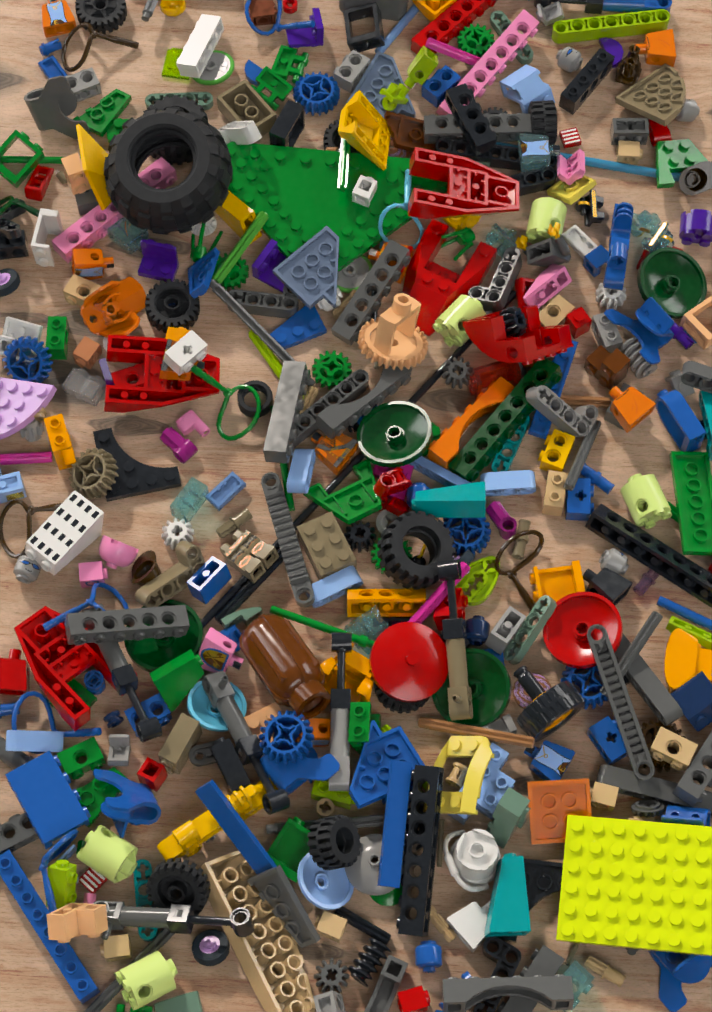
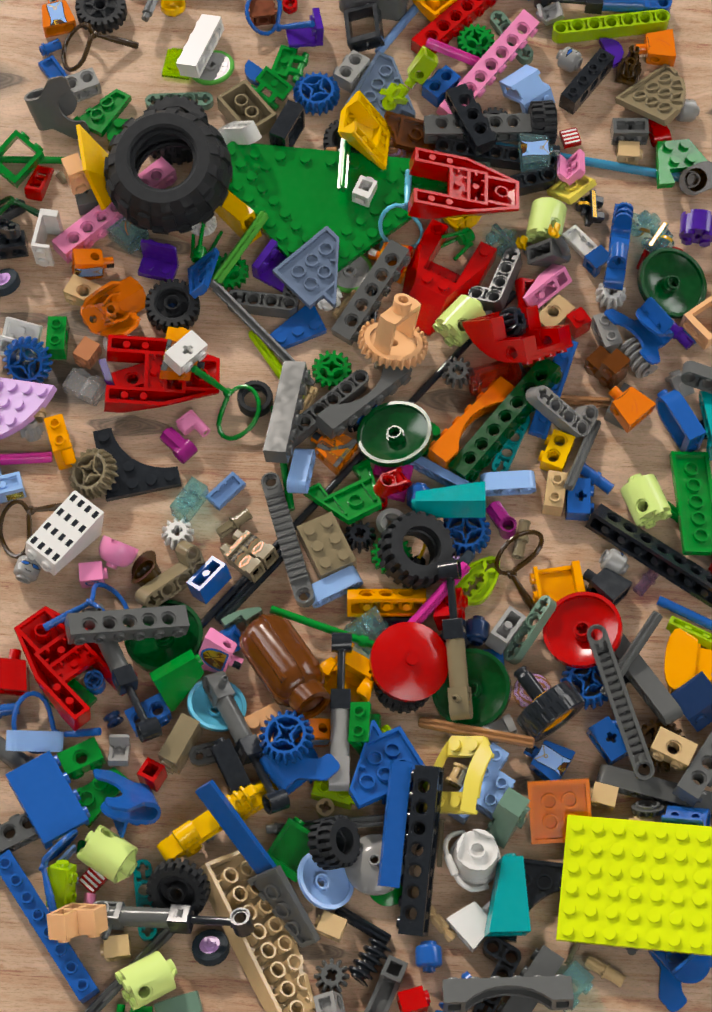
red tile [385,497,410,517] -> none

